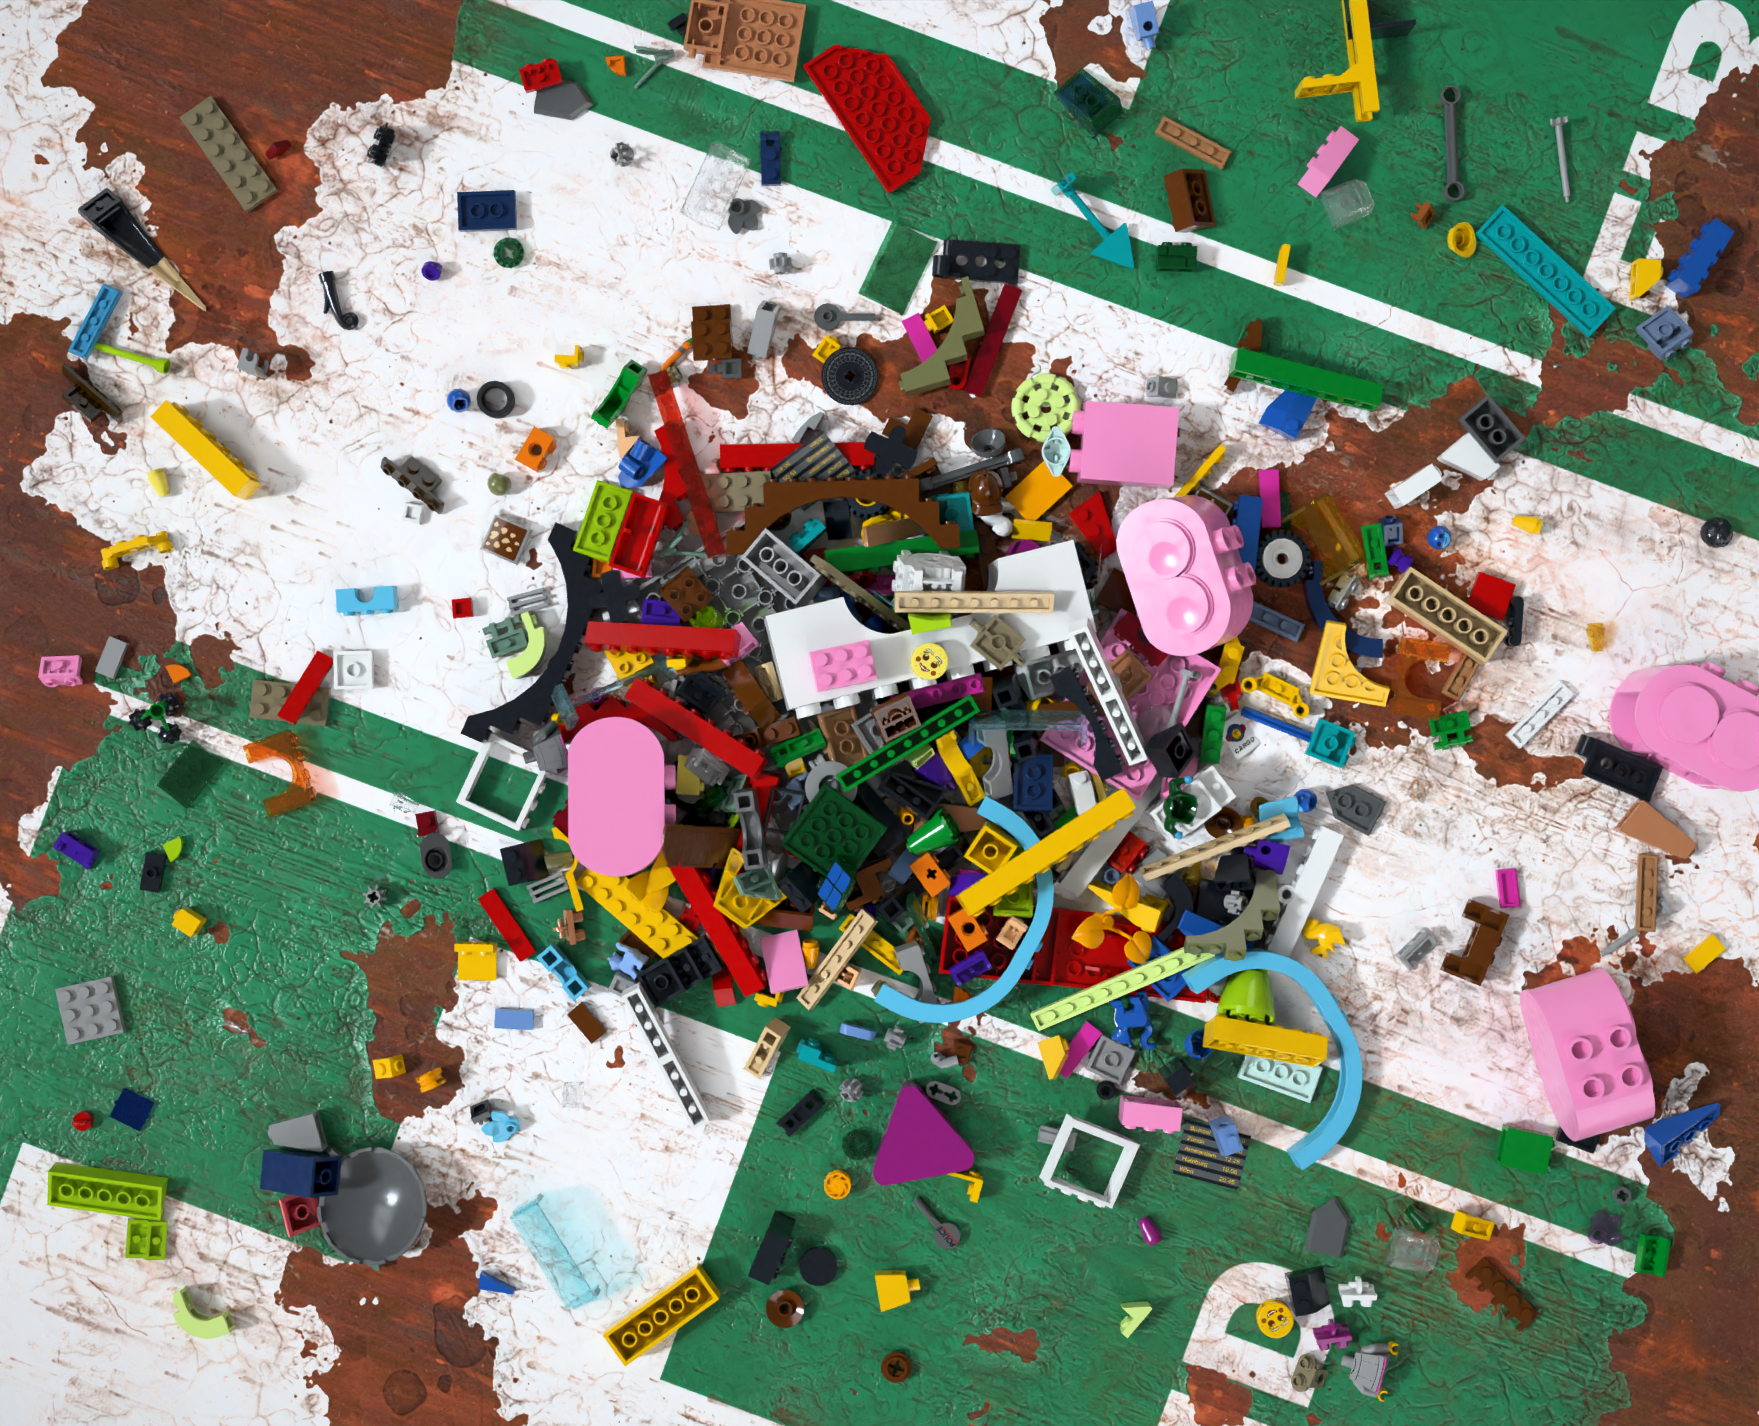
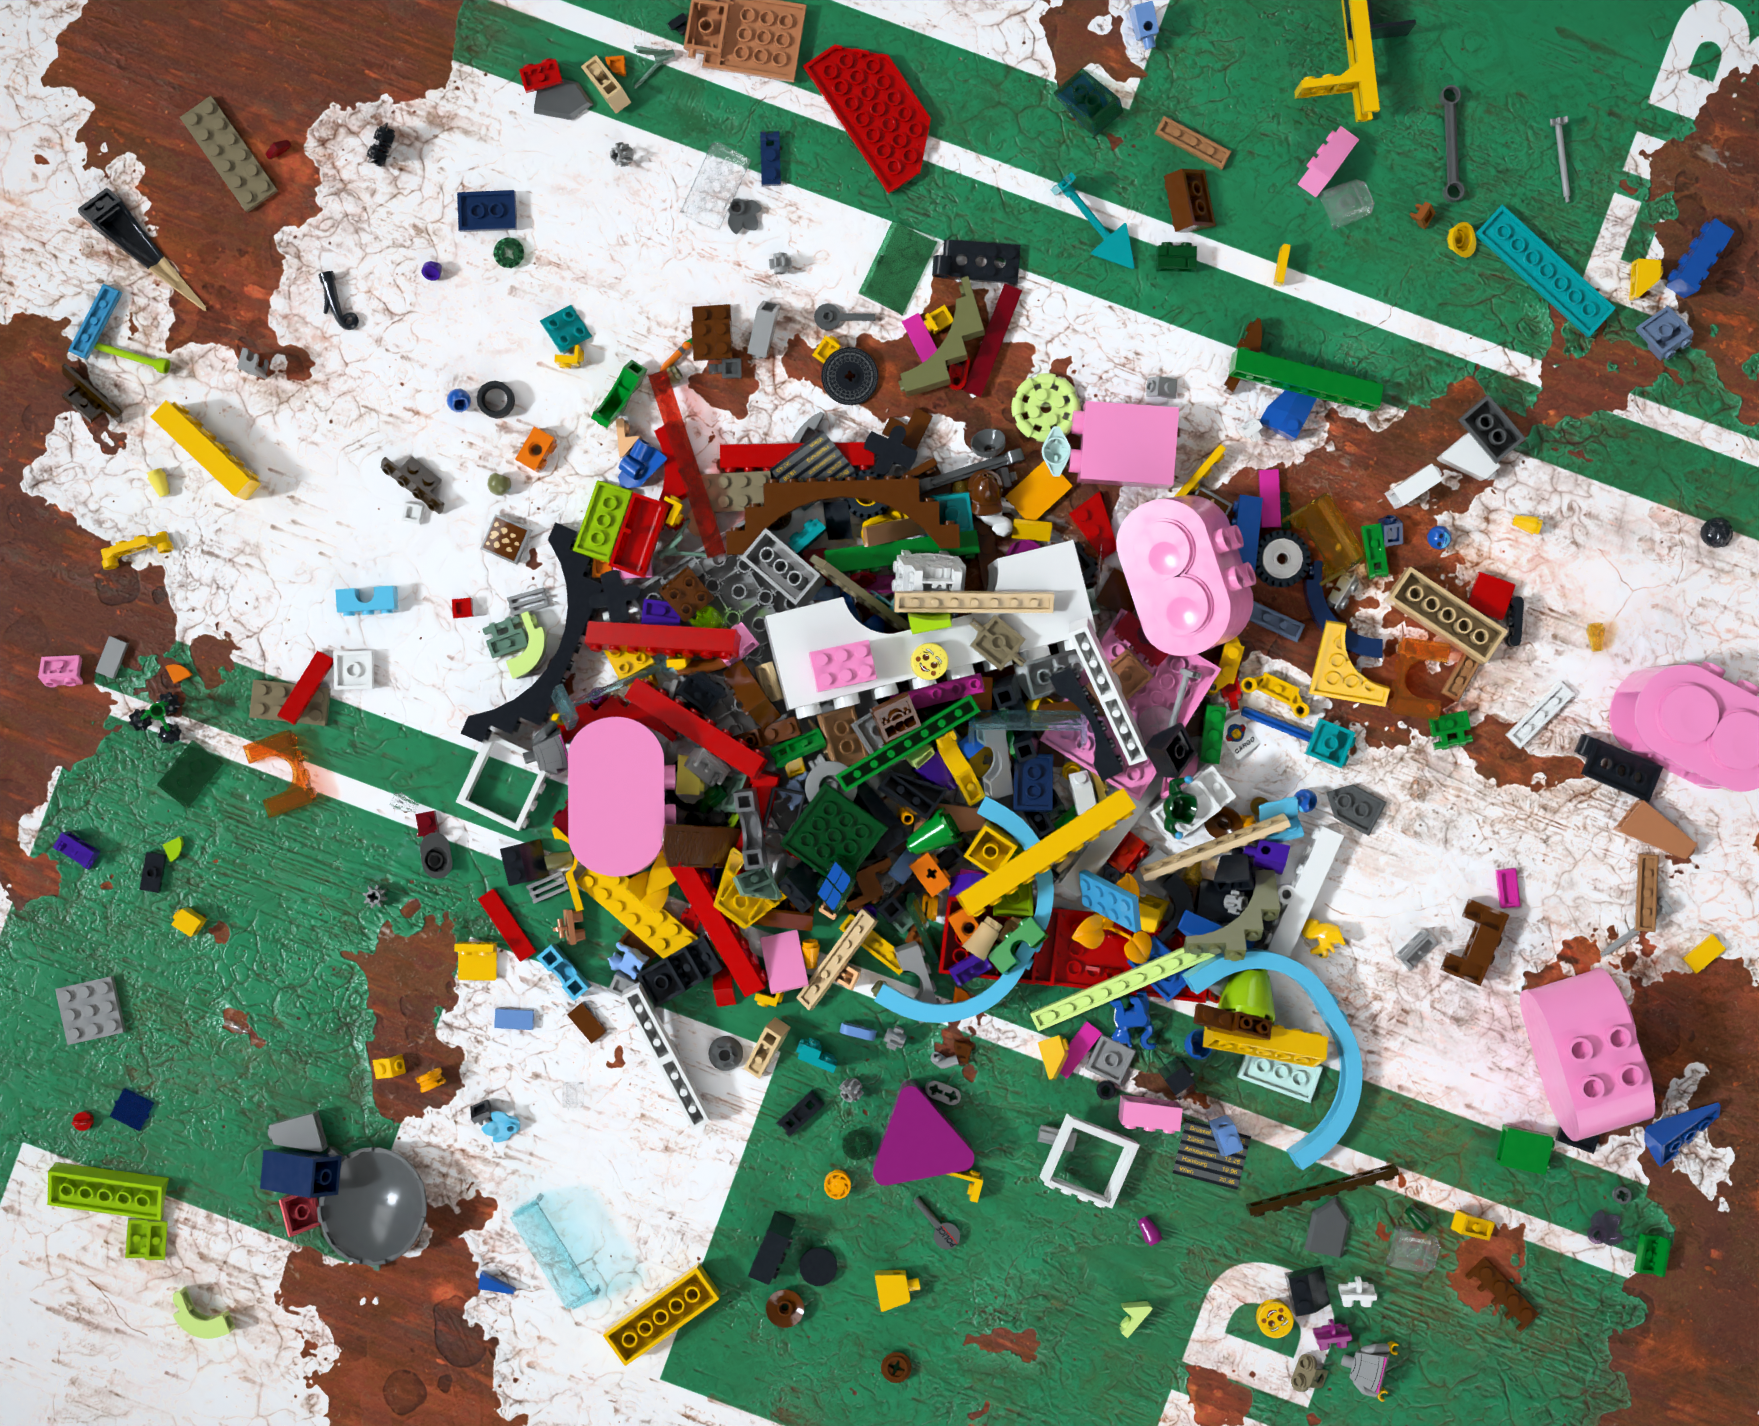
dark purple wheel [1387,547,1414,573] -> none
none -> teal hinge [539,305,592,354]
none -> tan slope [581,56,631,113]
none -> yellow bracket [664,495,684,527]
none -> dark grey piece [708,1036,743,1071]
none -> tan plant [962,916,1002,961]
none -> arch [987,917,1050,975]
none -> dark azure plate [1079,869,1141,933]
none -> reddish brown slope [1193,1003,1272,1041]
none -> white tile [1237,419,1263,442]
none -> dark brown plate [1246,1164,1400,1217]

